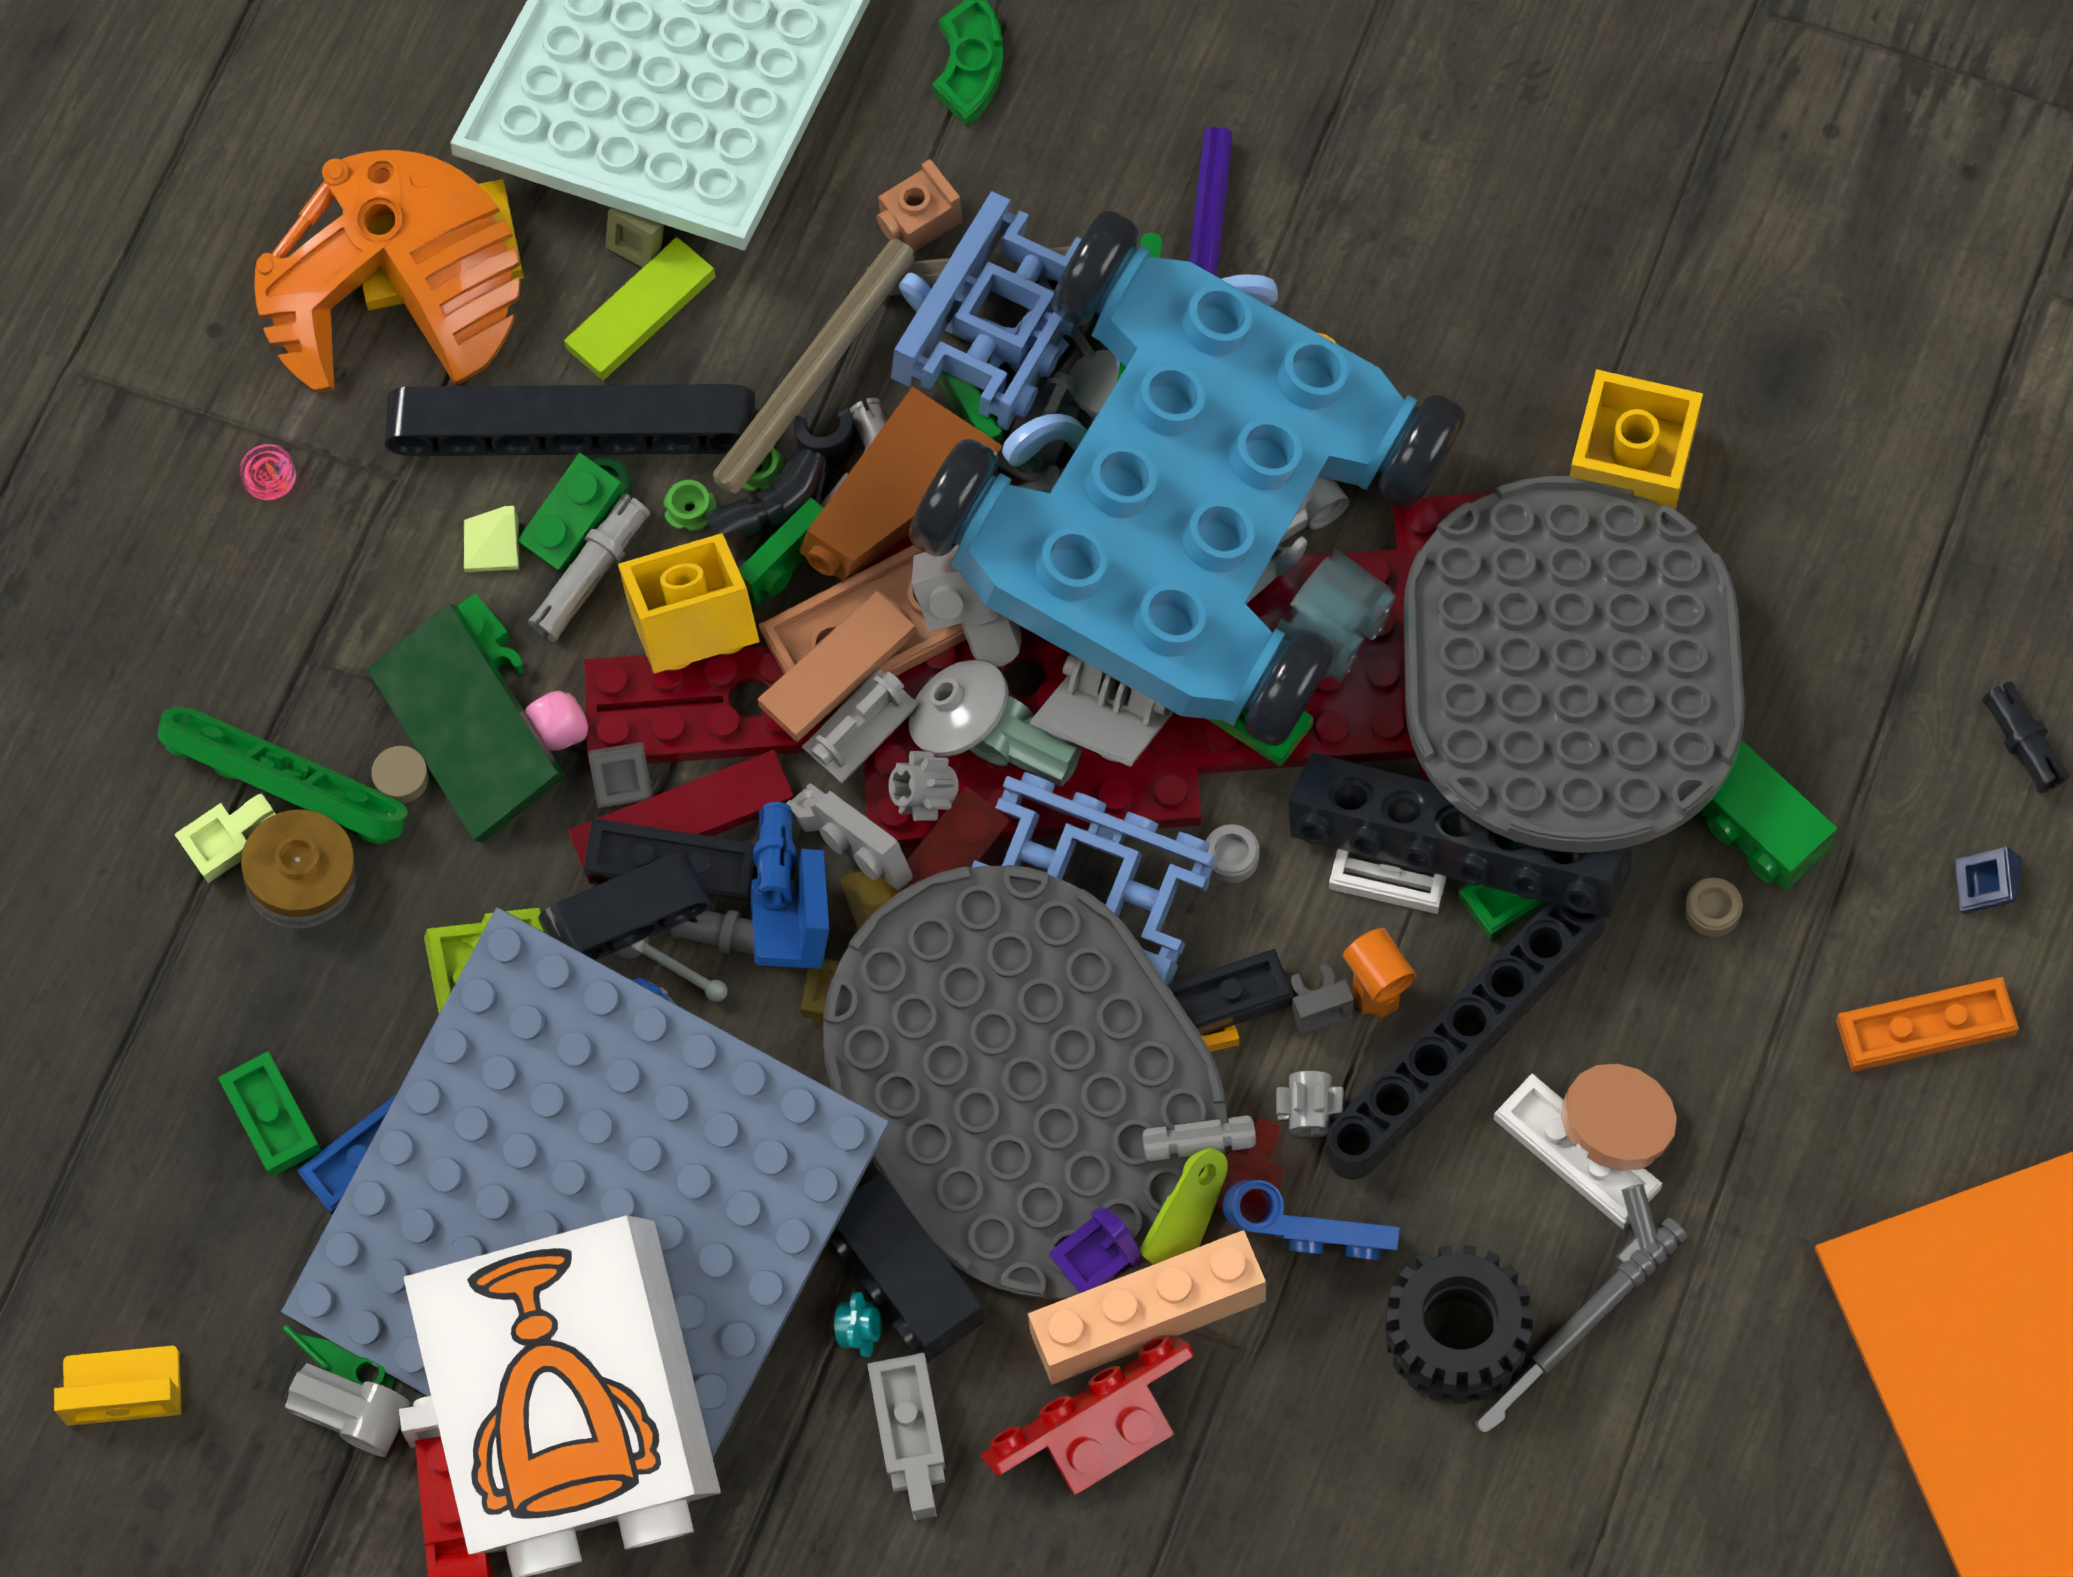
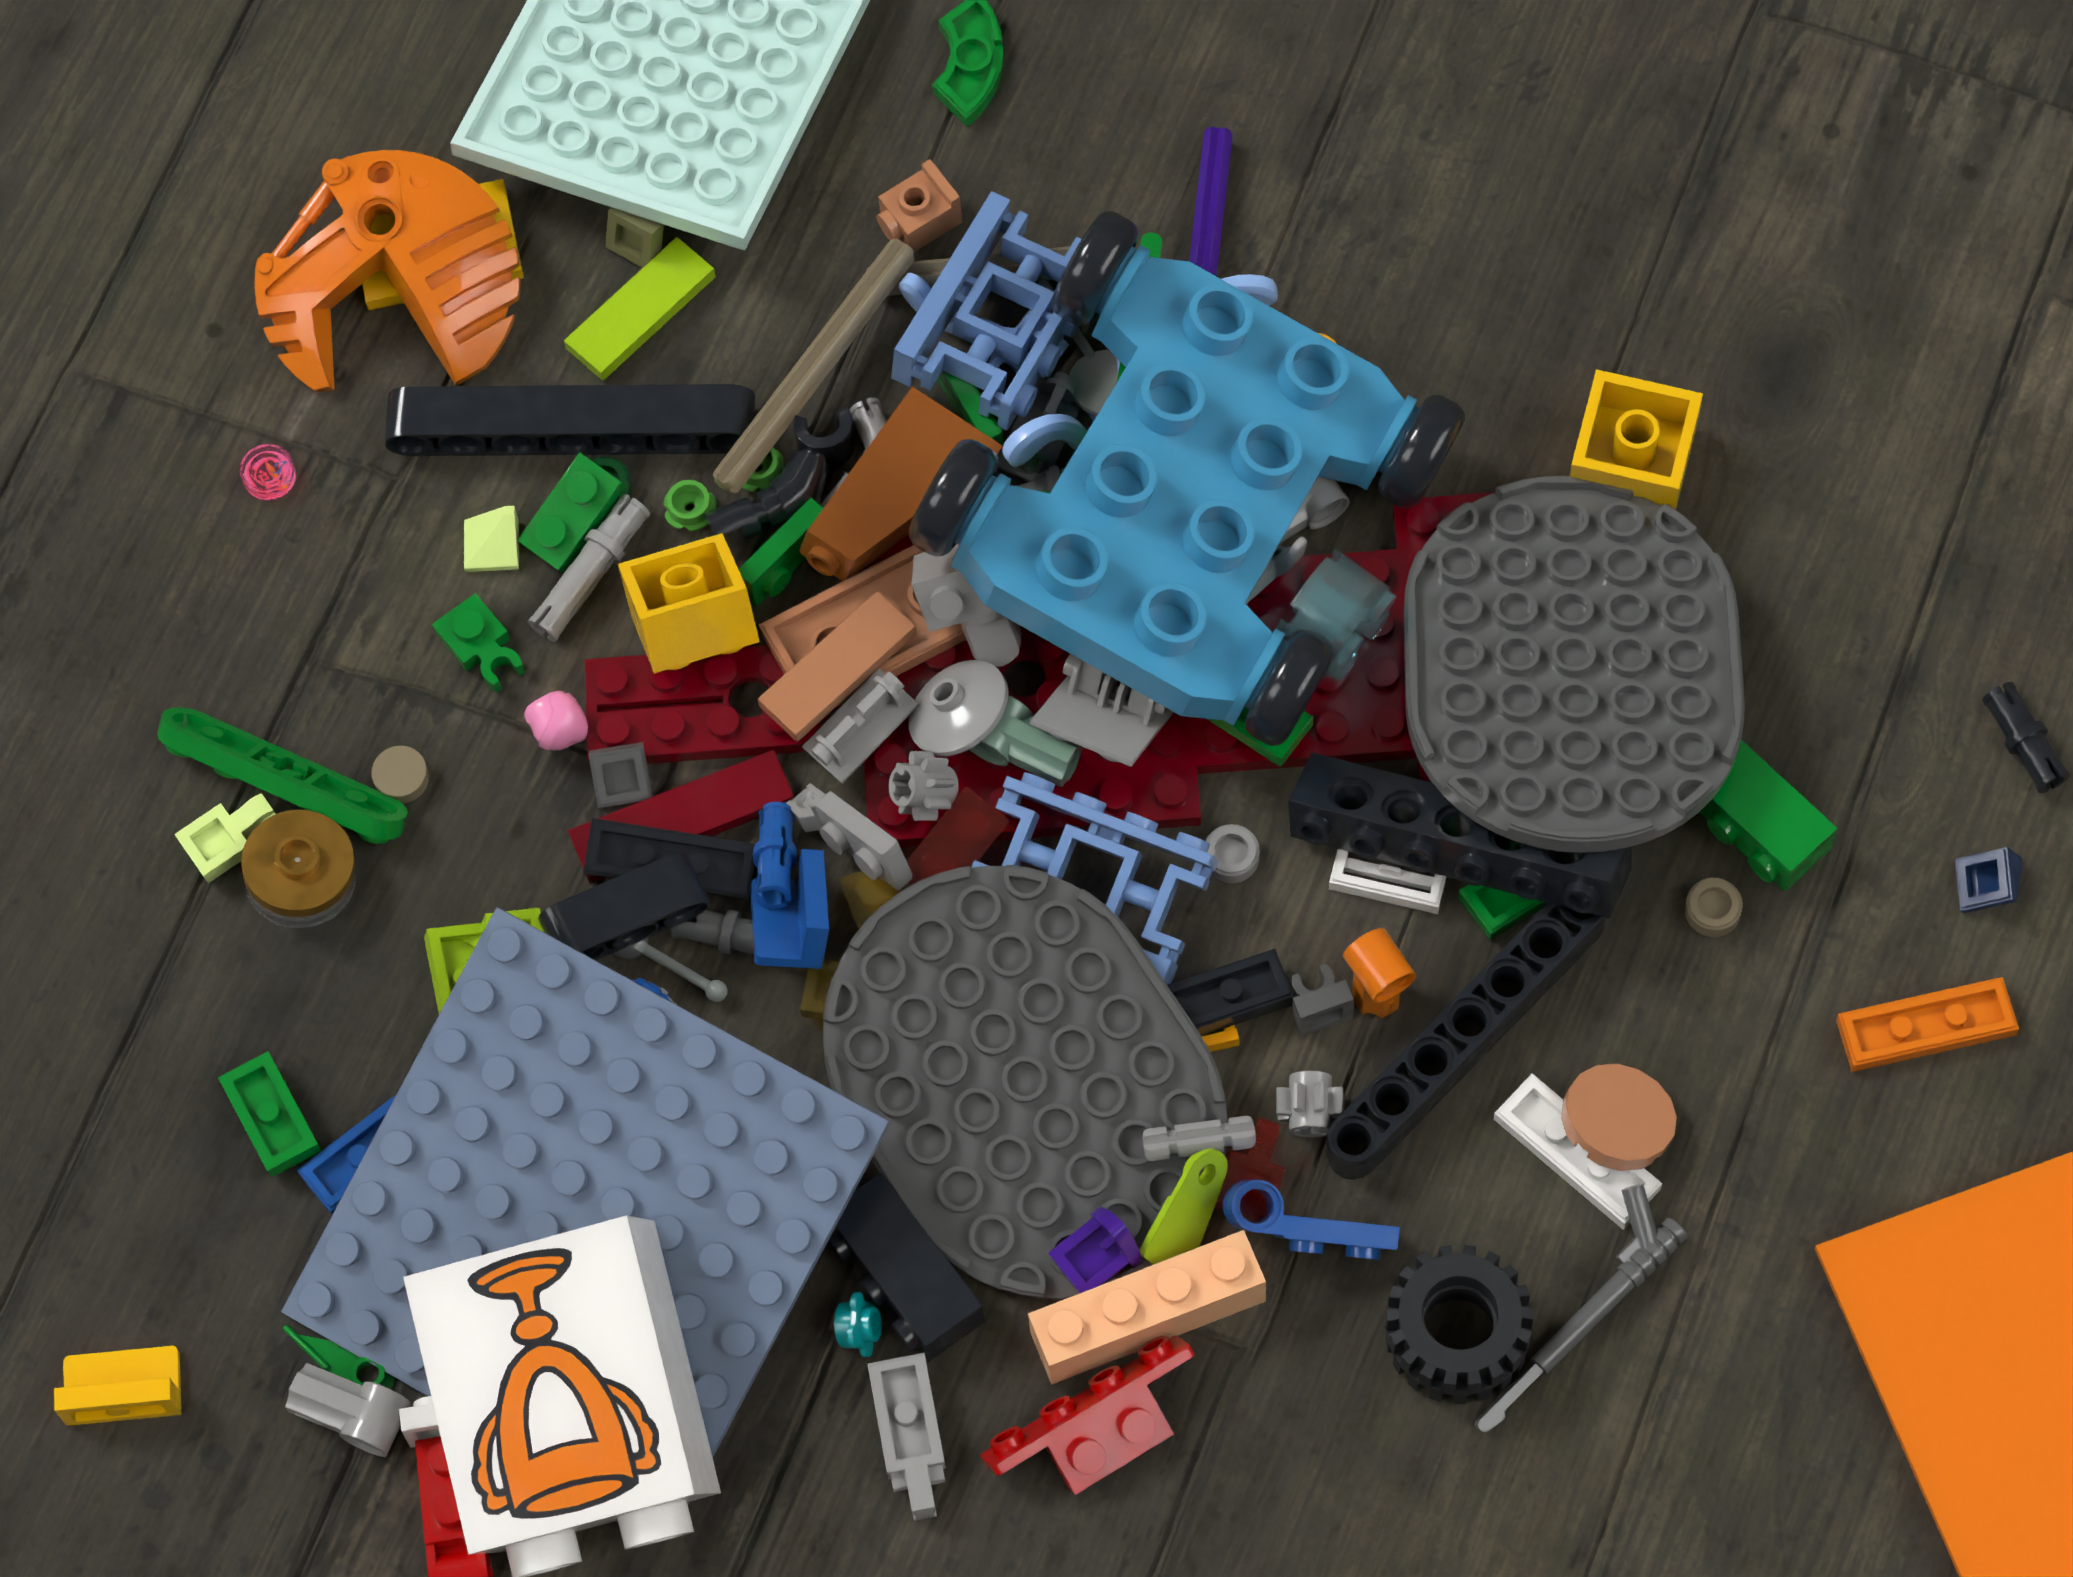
dark green tile [367,603,566,843] -> none

